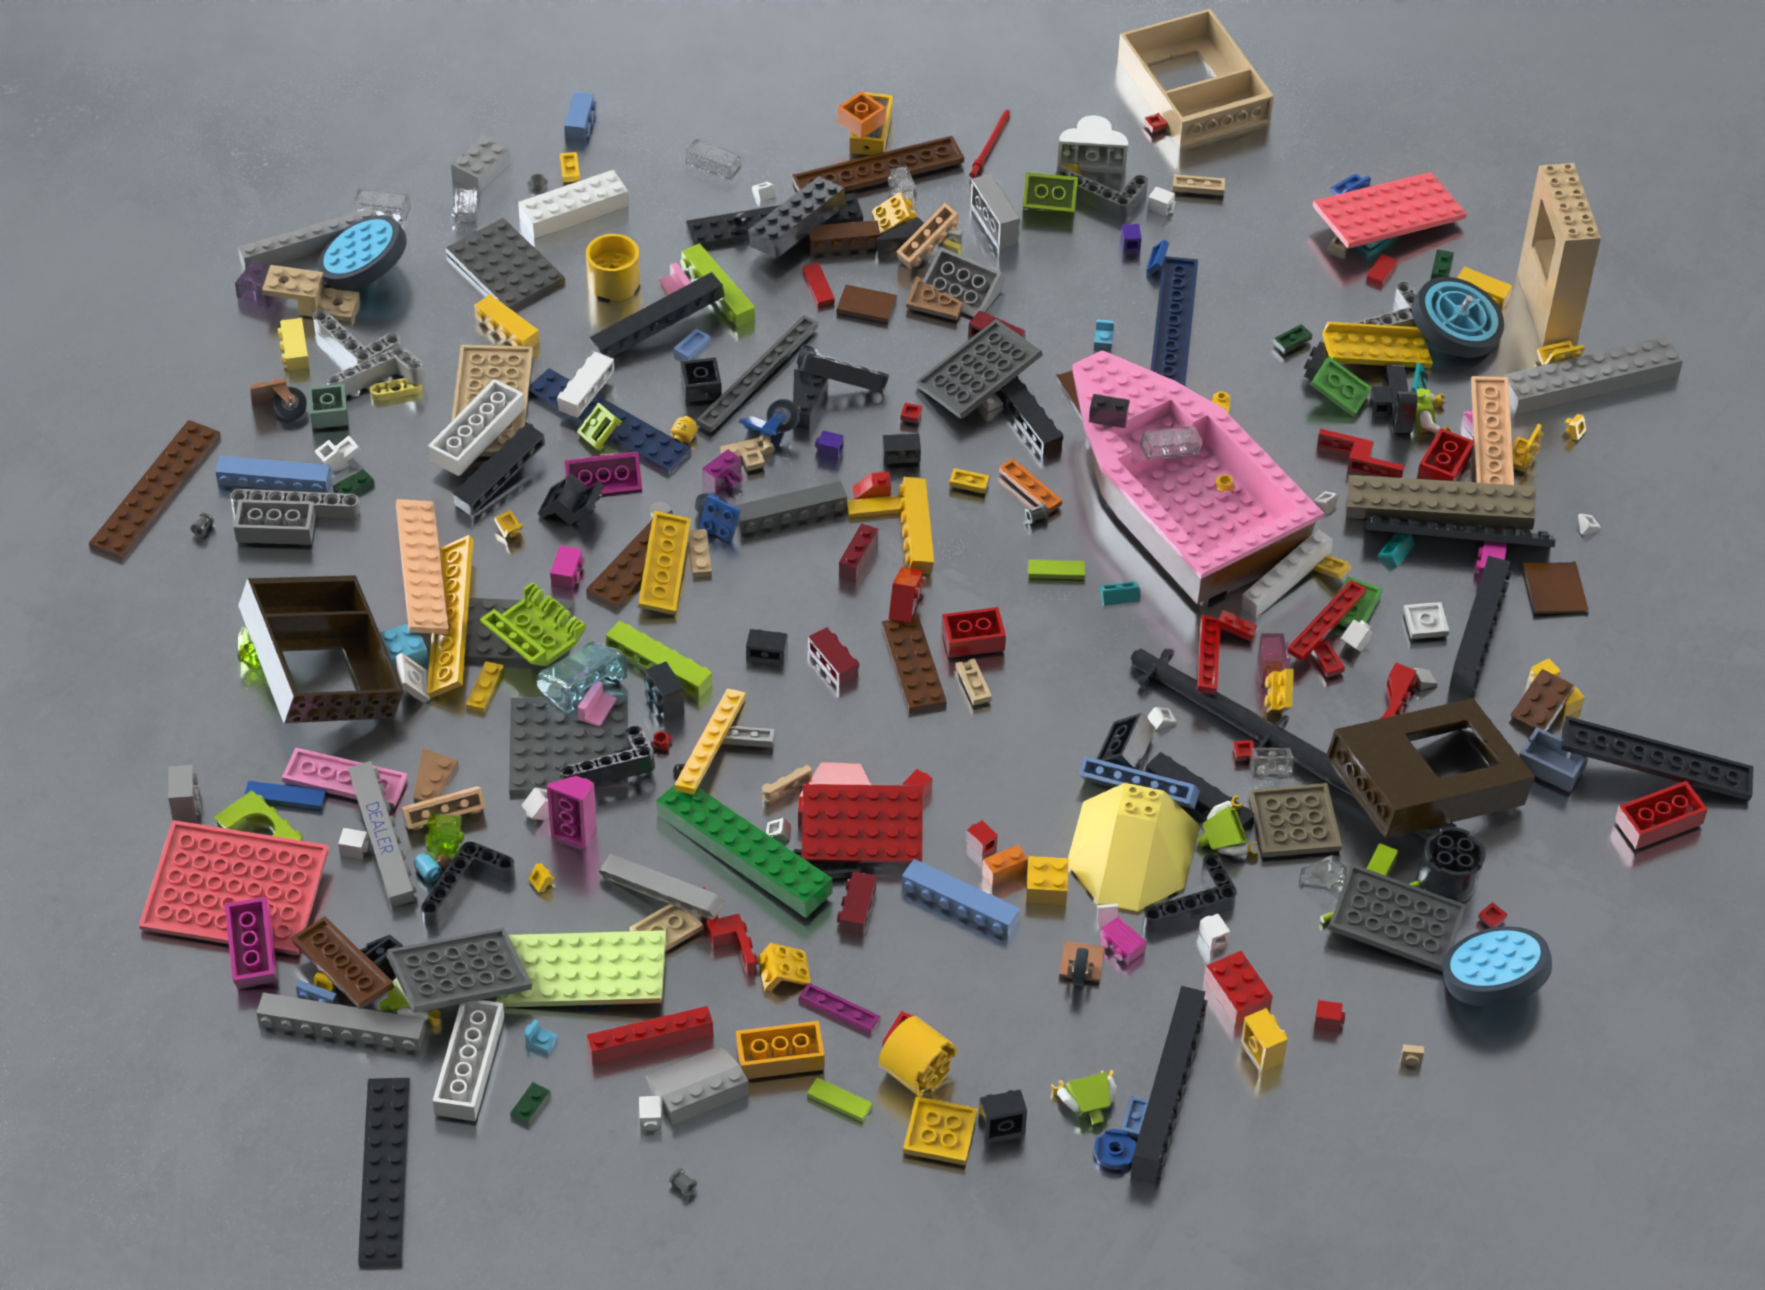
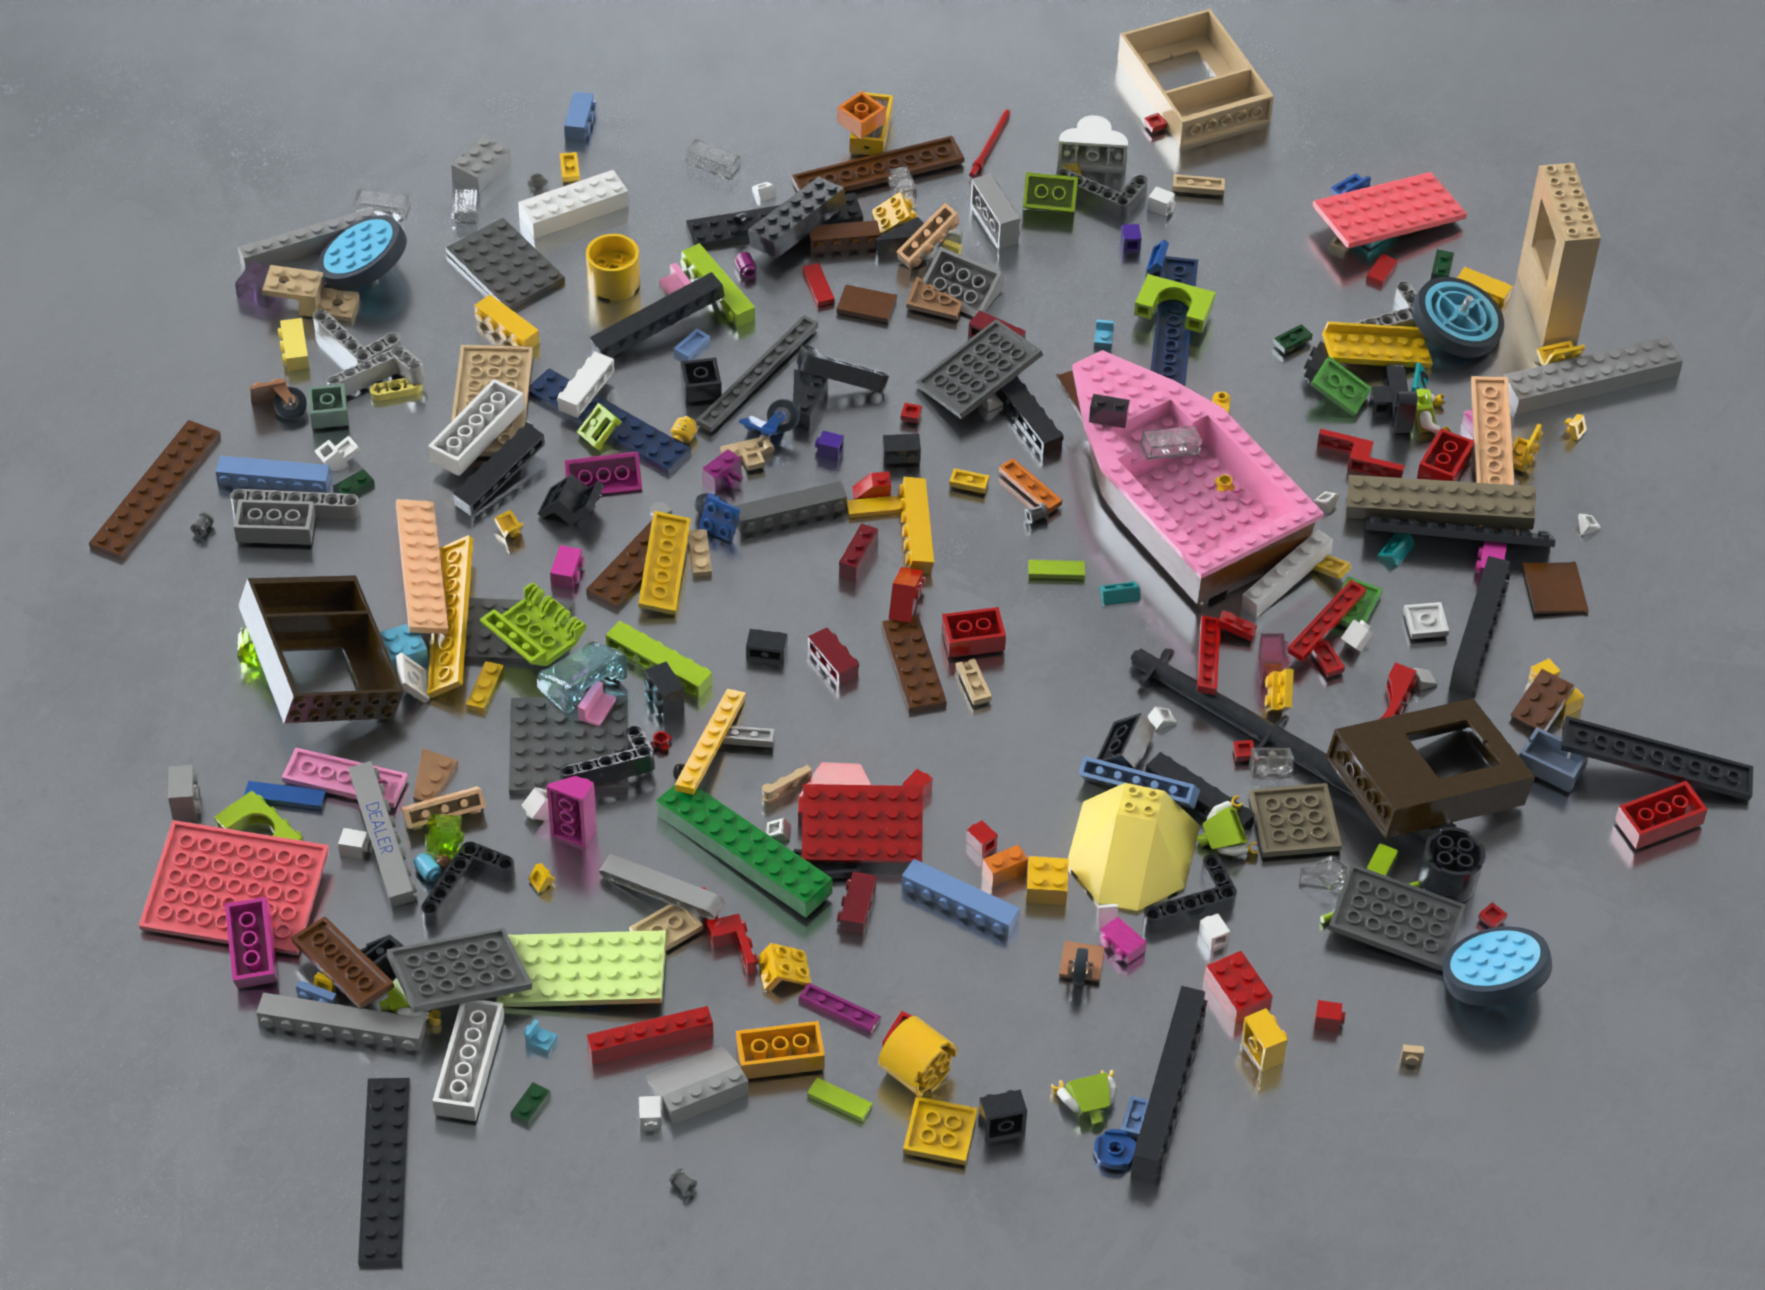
none -> magenta brick [734,252,757,278]
none -> lime arch [1134,274,1216,333]

